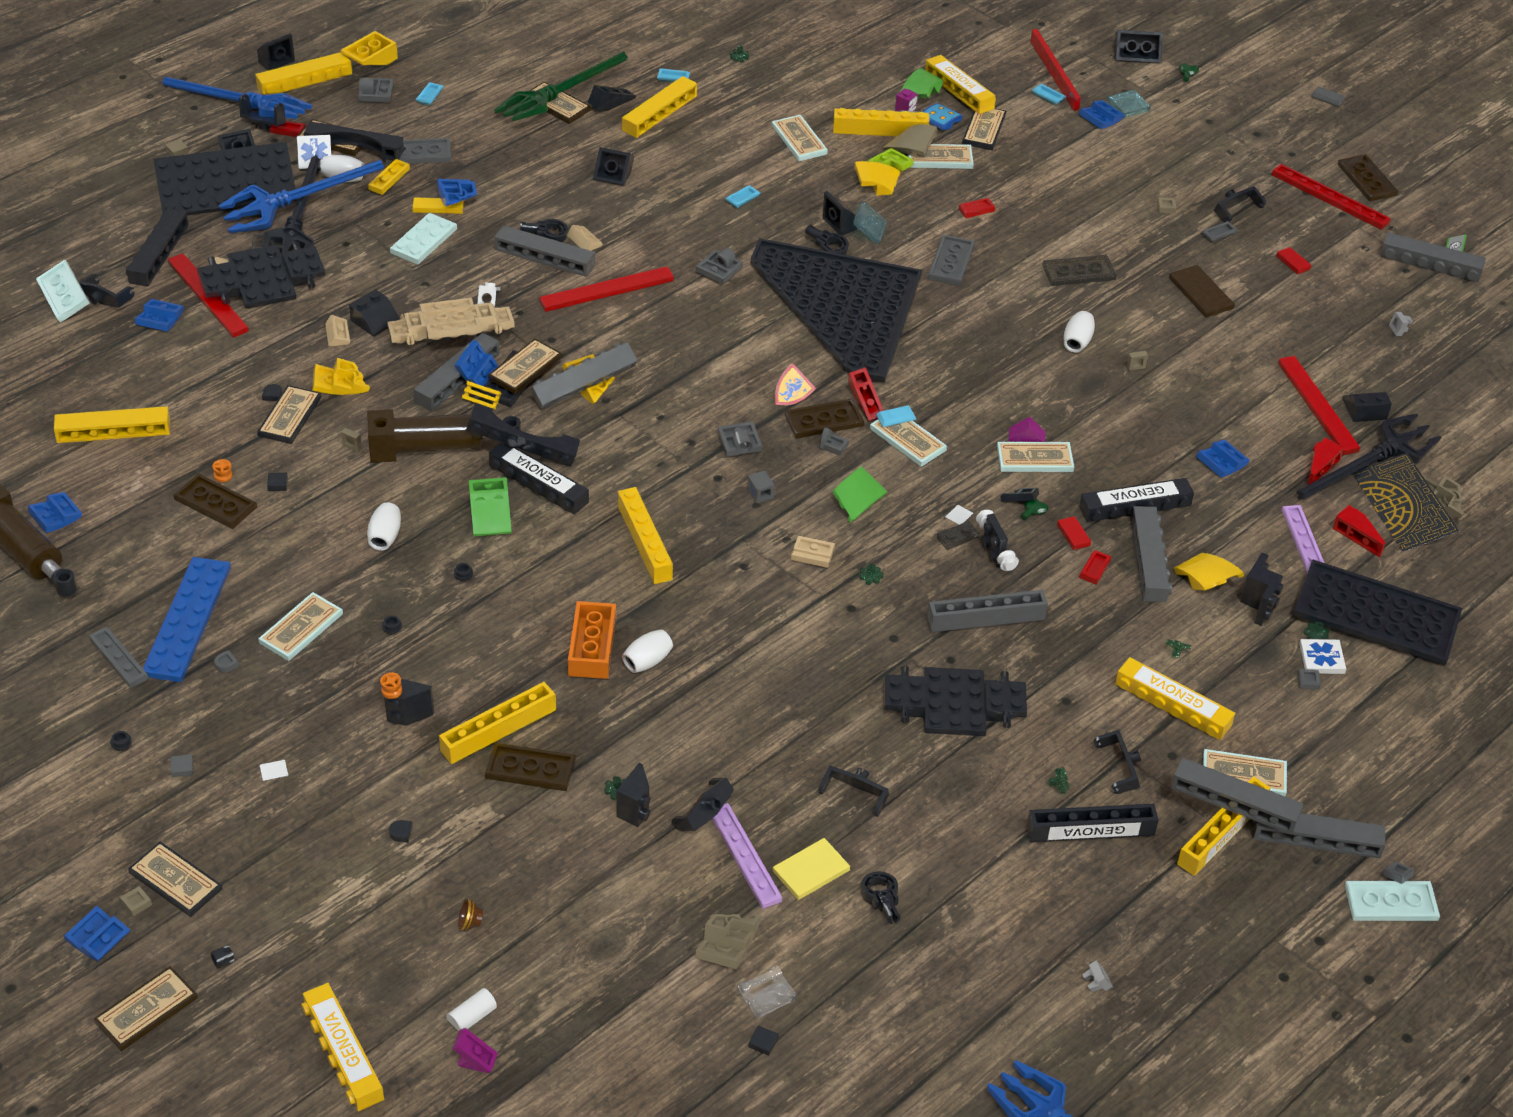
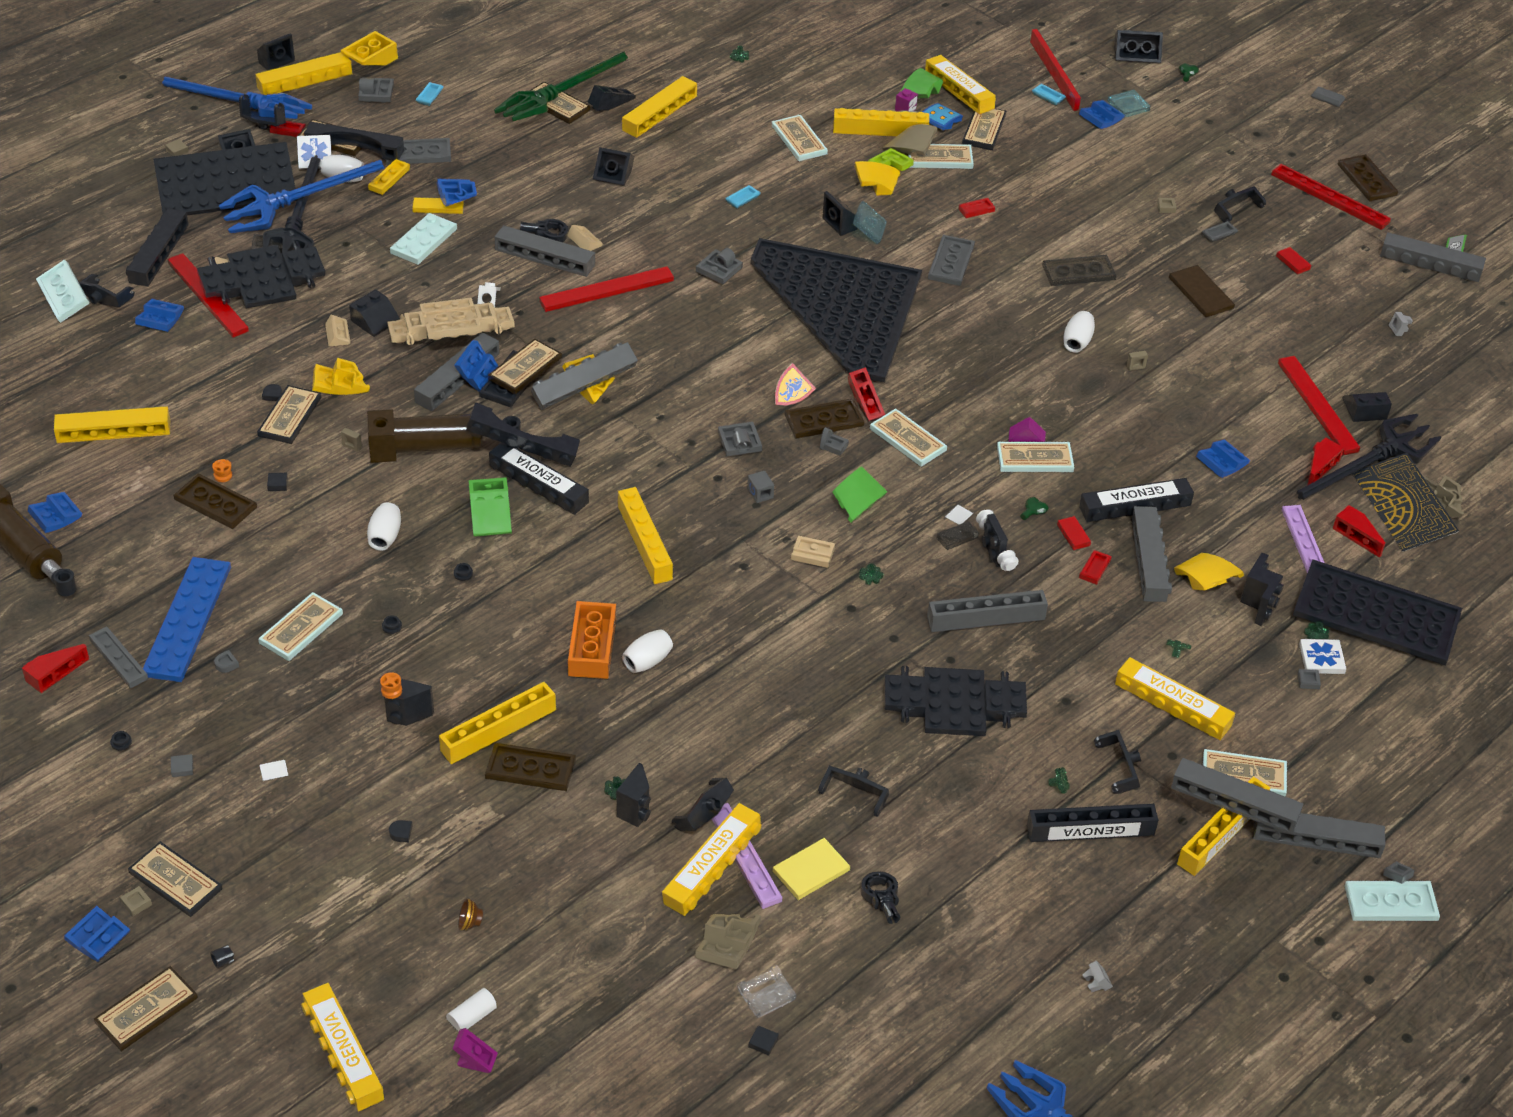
yellow tile [462,381,501,409] -> none
medium azure tile [657,69,690,82] -> none
black pin [805,224,849,255] -> none
medium azure tile [876,405,916,427] -> none
black tile [1000,488,1039,502] -> none
none -> red slope [22,644,89,693]
none -> yellow brick [662,803,761,916]

